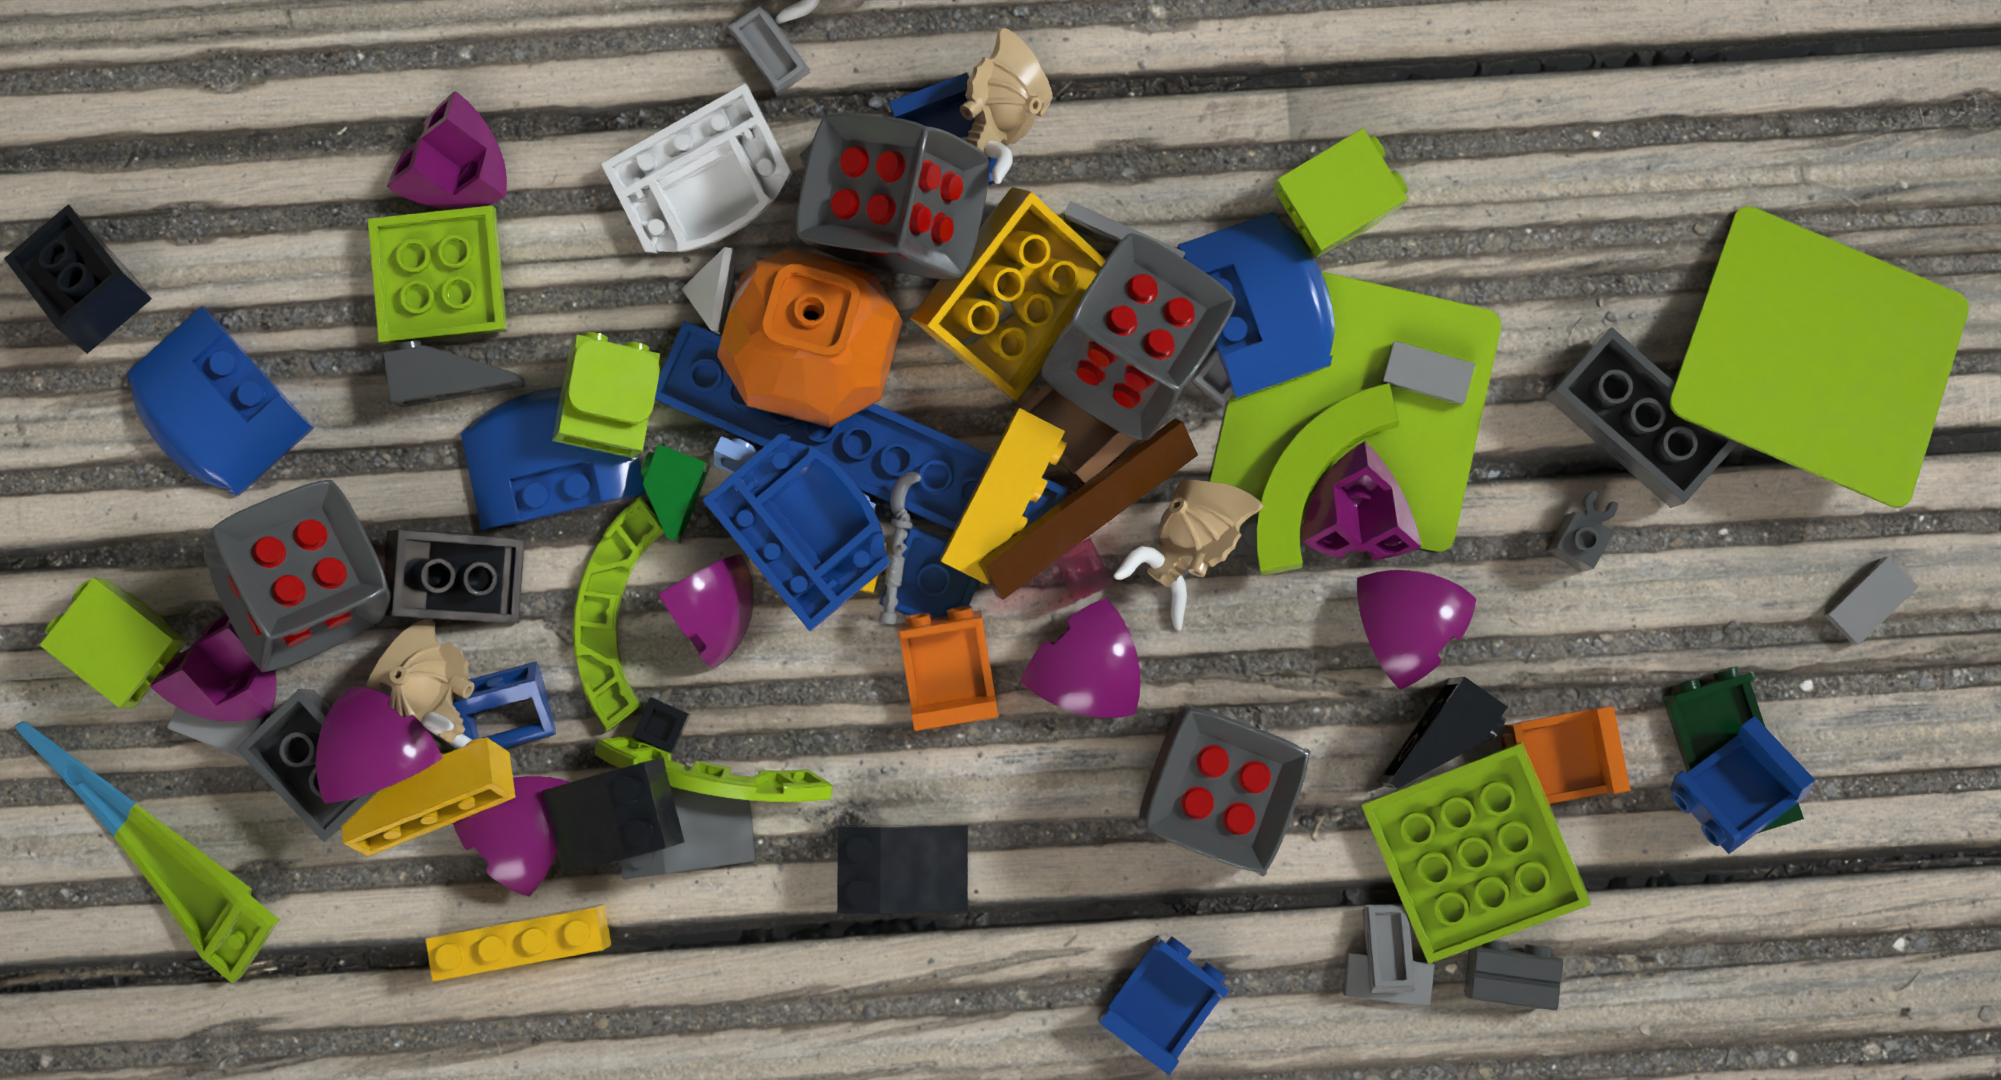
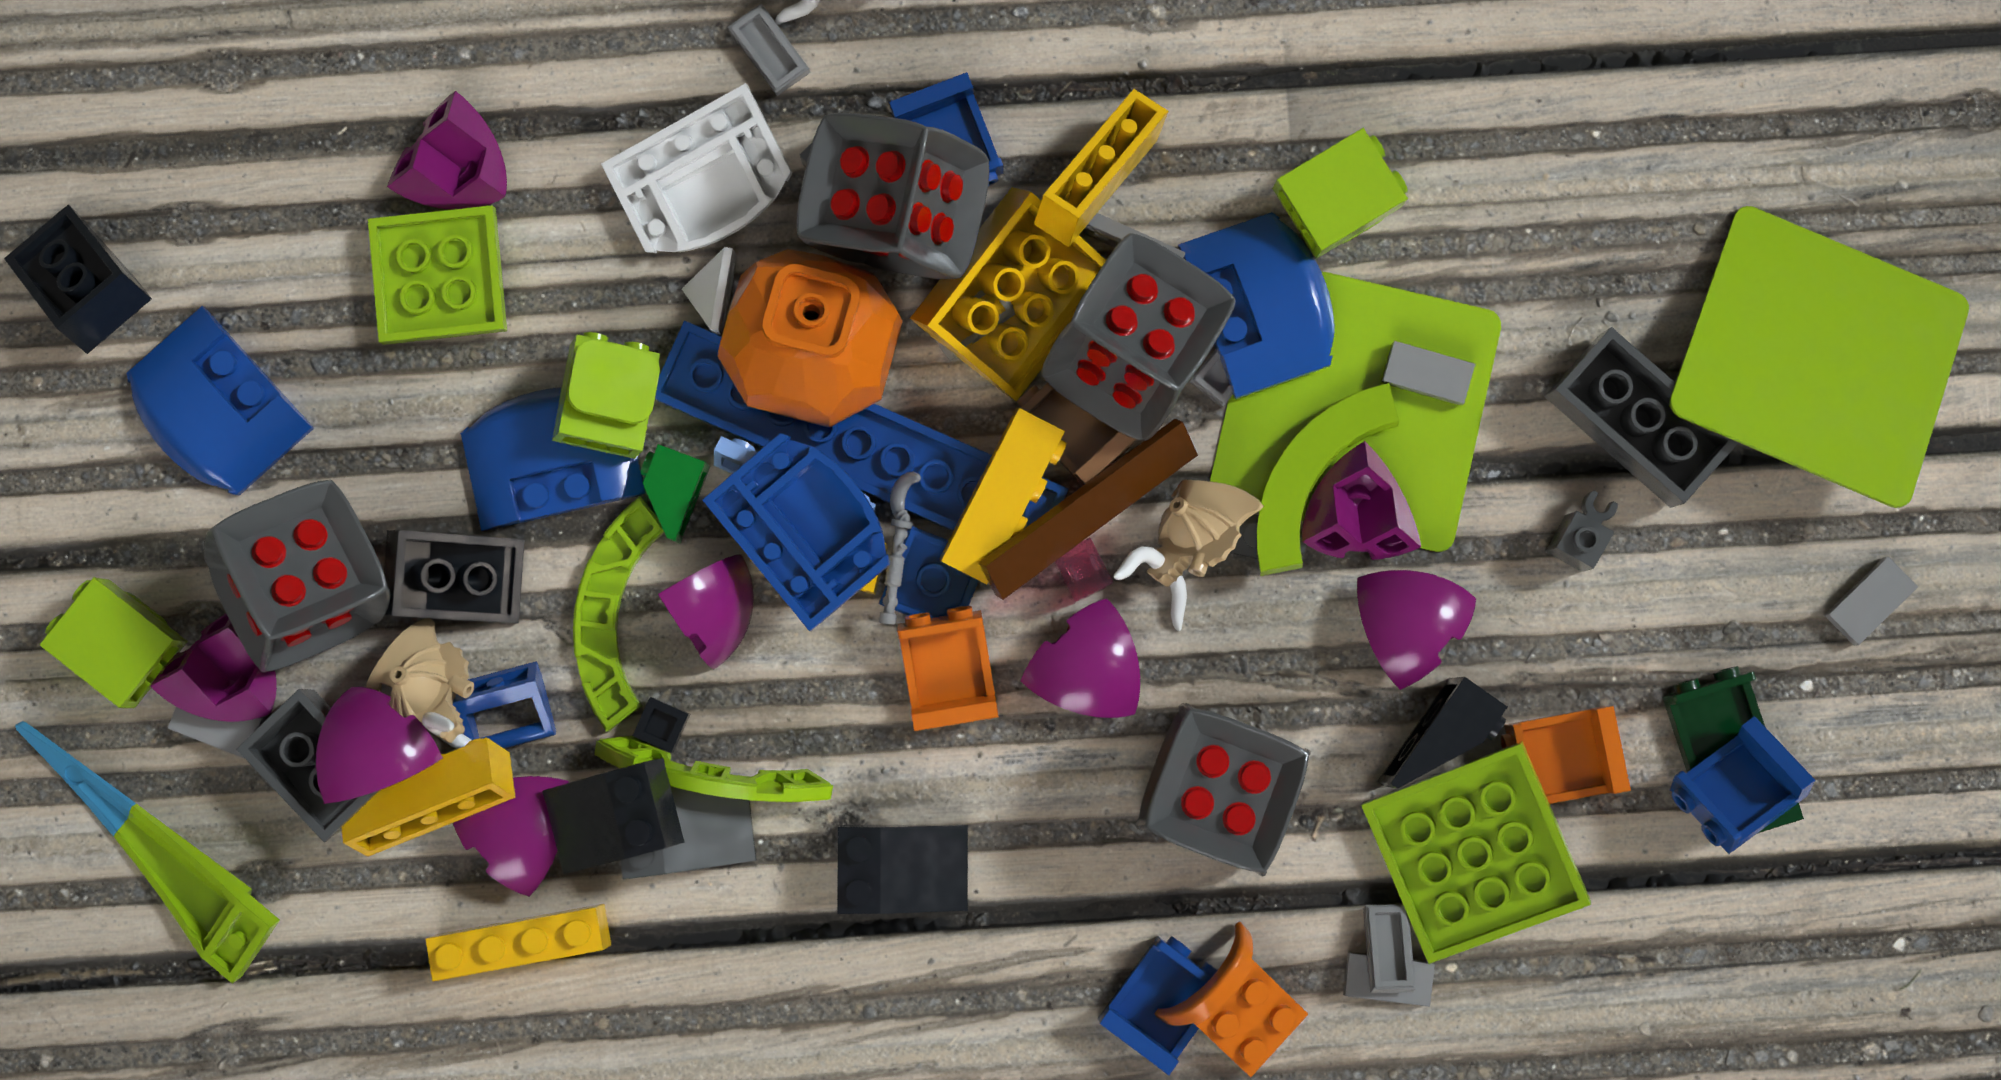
dark grey slope [383,341,525,408] -> none
tan helmet [960,27,1053,184] -> none
dark grey brick [1464,939,1563,1011] -> none
none -> yellow brick [1034,89,1169,247]
none -> orange piece [1154,921,1308,1077]

